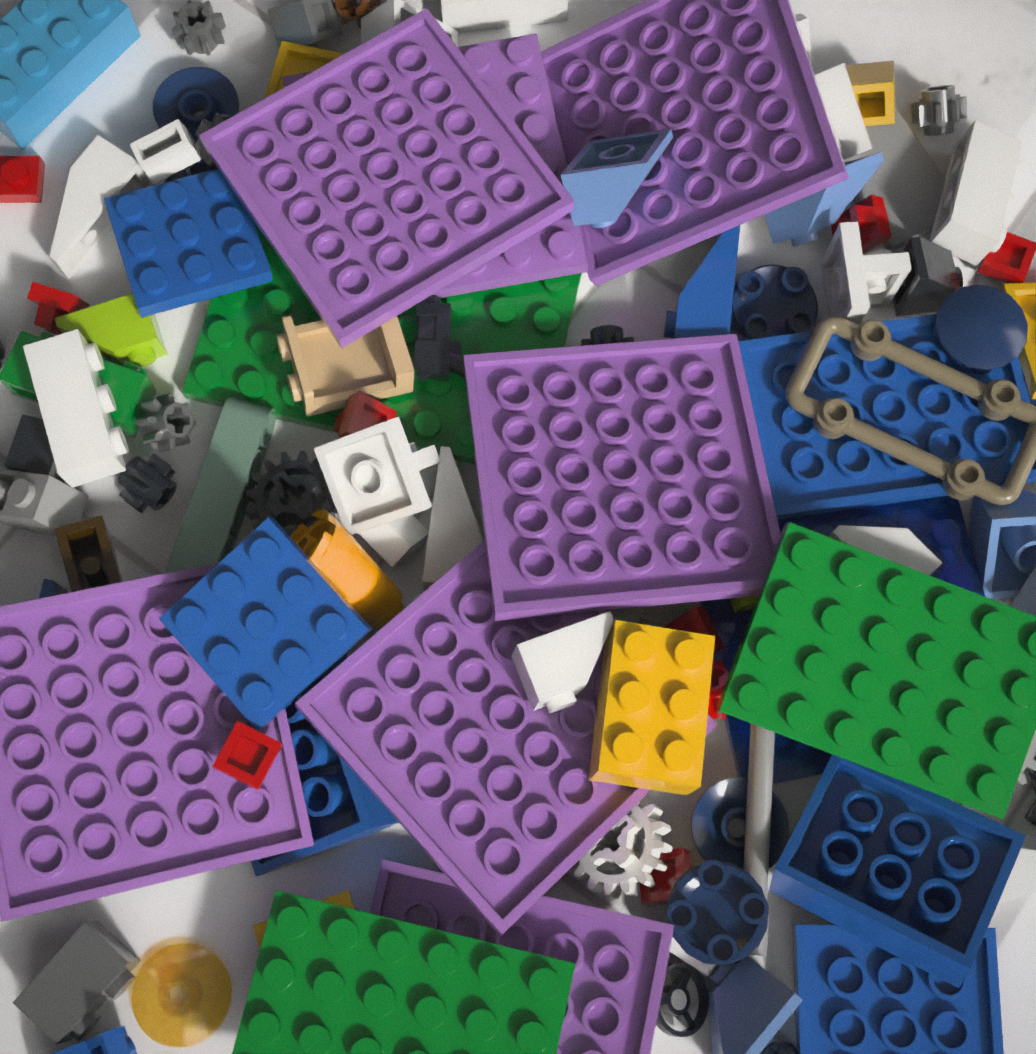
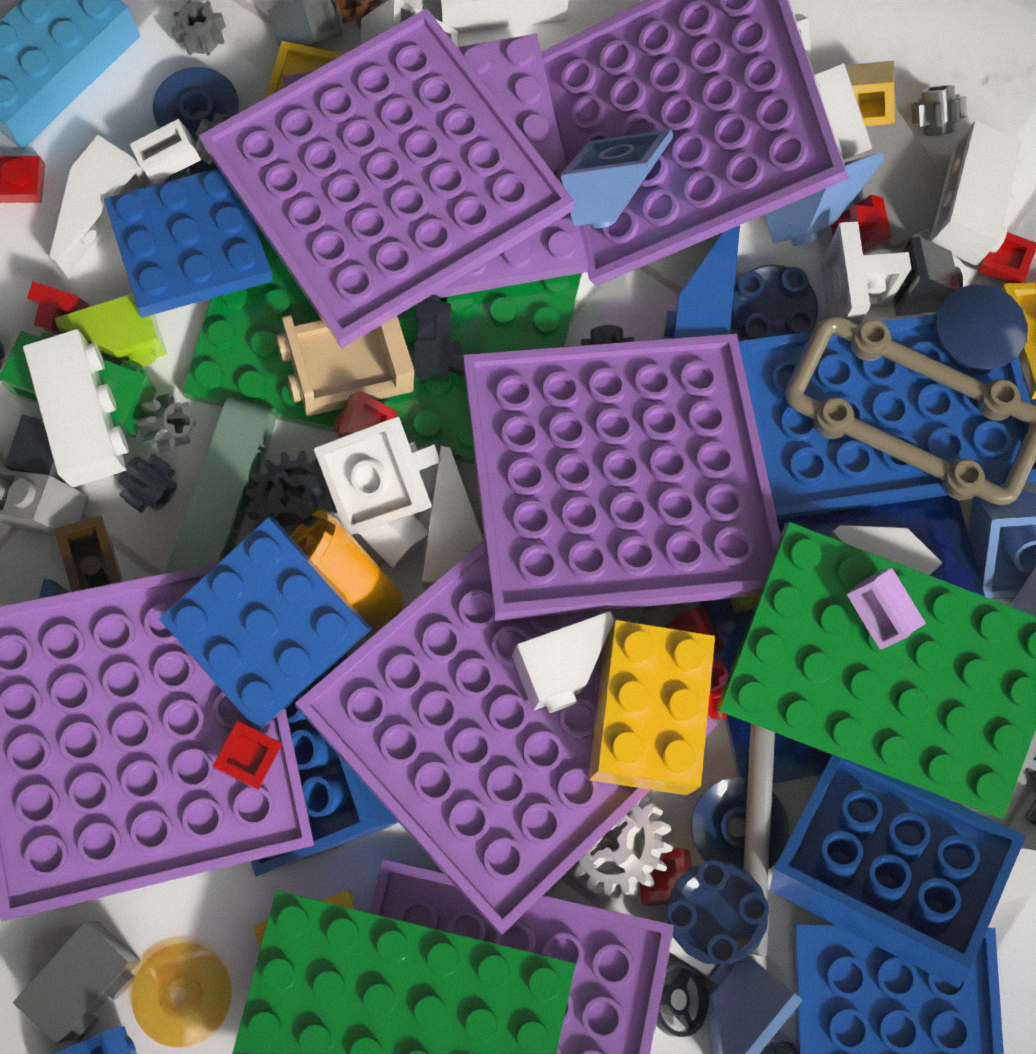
none -> lavender piece [847,568,926,650]

